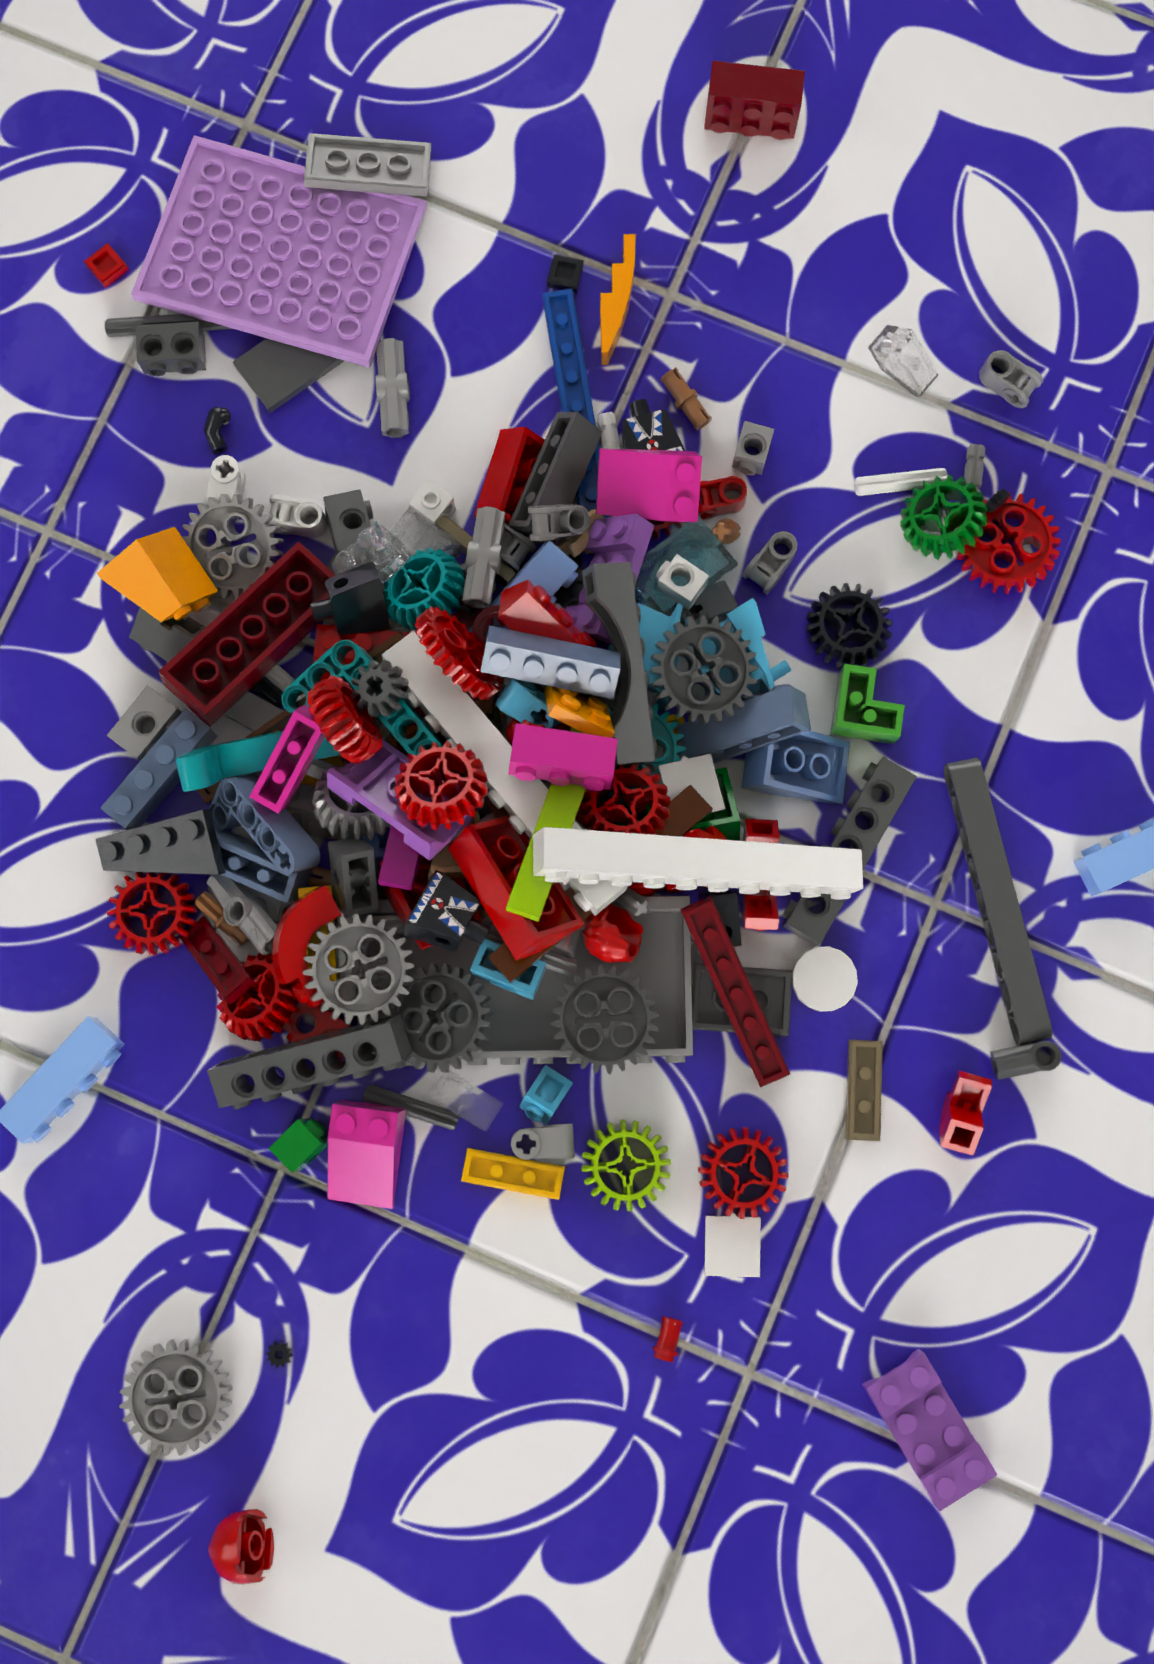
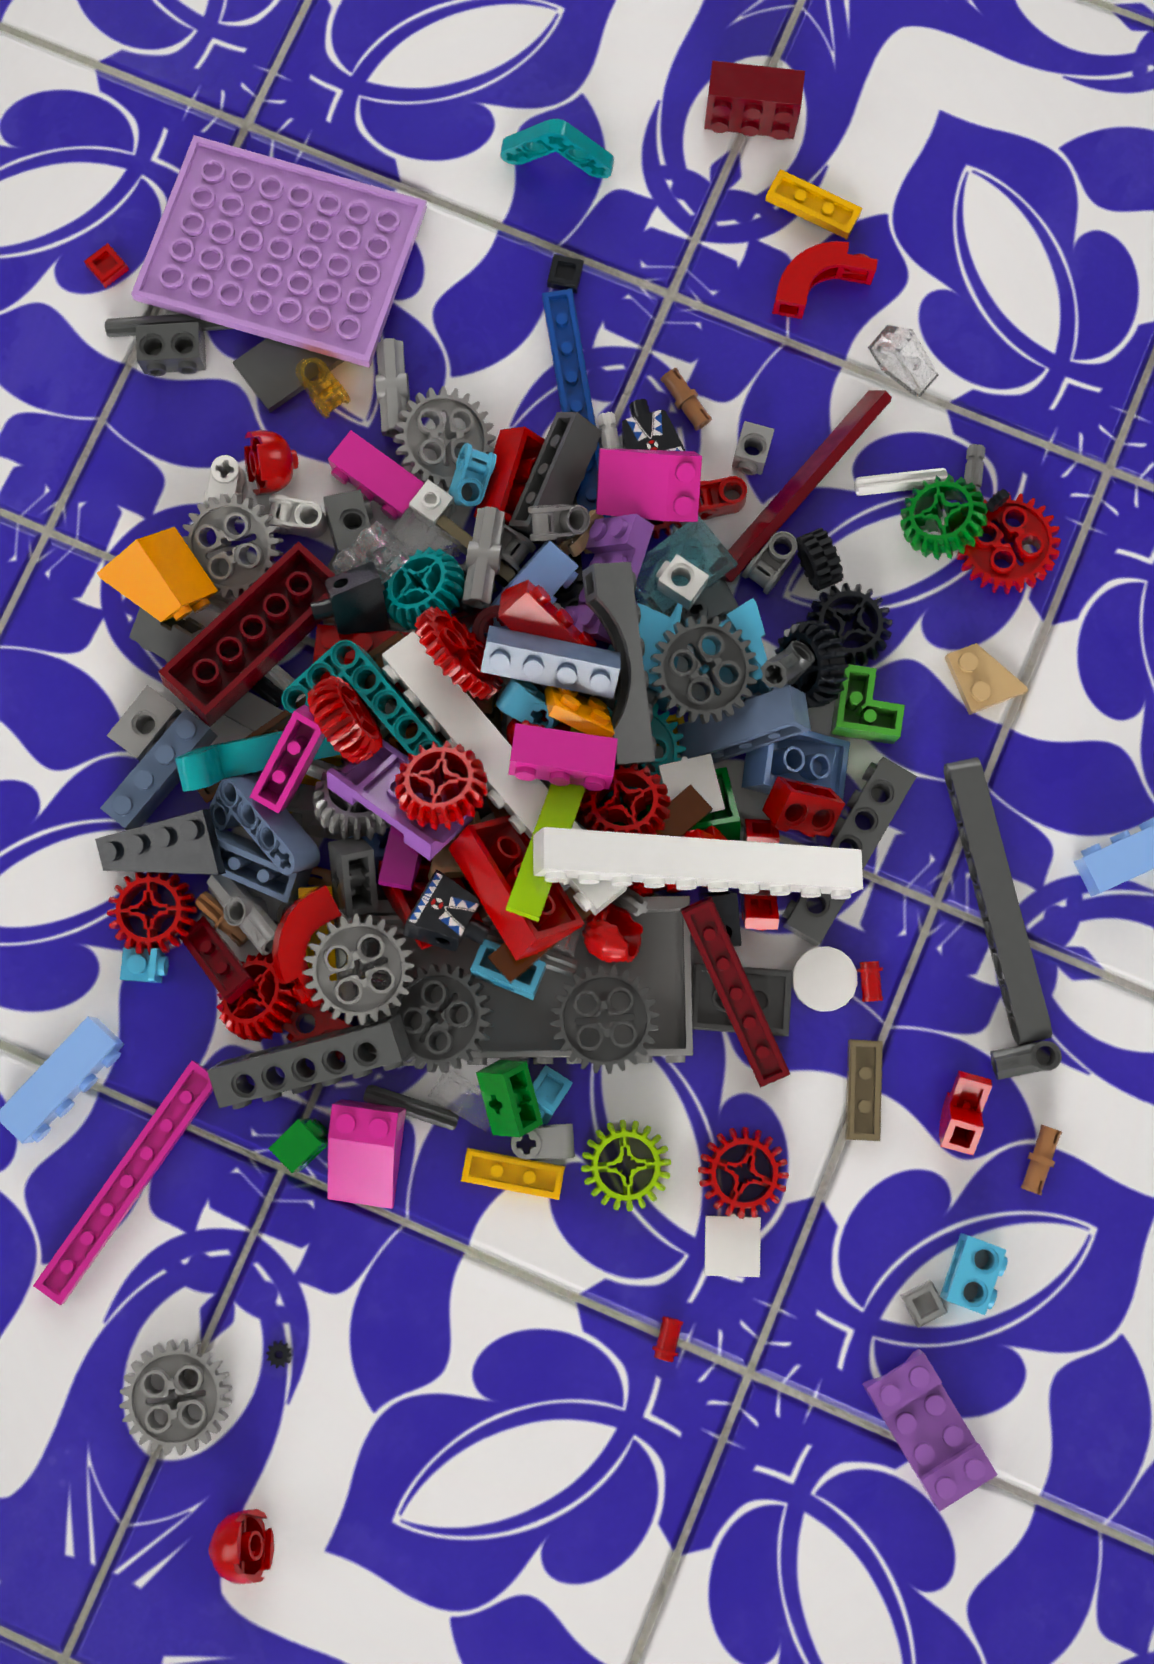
black arm [203,407,231,455] -> none
light grey tile [304,133,431,197] -> none
dark grey gear [351,660,409,717] -> none
light orange slope [600,234,636,365] -> none
medium nougat axle [712,518,741,544] -> none
light grey piece [979,350,1043,408] -> none
none -> dark pink plate [33,1060,213,1305]
none -> medium azure bracket [120,947,169,983]
none -> red cylinder [244,430,298,496]
none -> clear yellow piece [296,358,351,419]
none -> dark pink brick [328,430,425,524]
none -> light grey gear [393,386,496,491]
none -> medium azure piece [449,443,497,507]
none -> green brick [476,1060,543,1137]
none -> teal beam [500,119,614,178]
none -> dark red tile [709,390,892,582]
none -> dark grey piece [761,640,815,688]
none -> red brick [762,776,845,837]
none -> yellow plate [765,169,862,239]
none -> red arch [772,241,878,319]
none -> black gear [774,620,849,708]
none -> black tyre [796,528,843,591]
none -> red pin [857,961,883,1002]
none -> light grey tile [900,1280,948,1328]
none -> medium azure brick [940,1233,1008,1315]
none -> tan wing [944,643,1028,715]
none -> medium nougat pin [1020,1124,1062,1195]

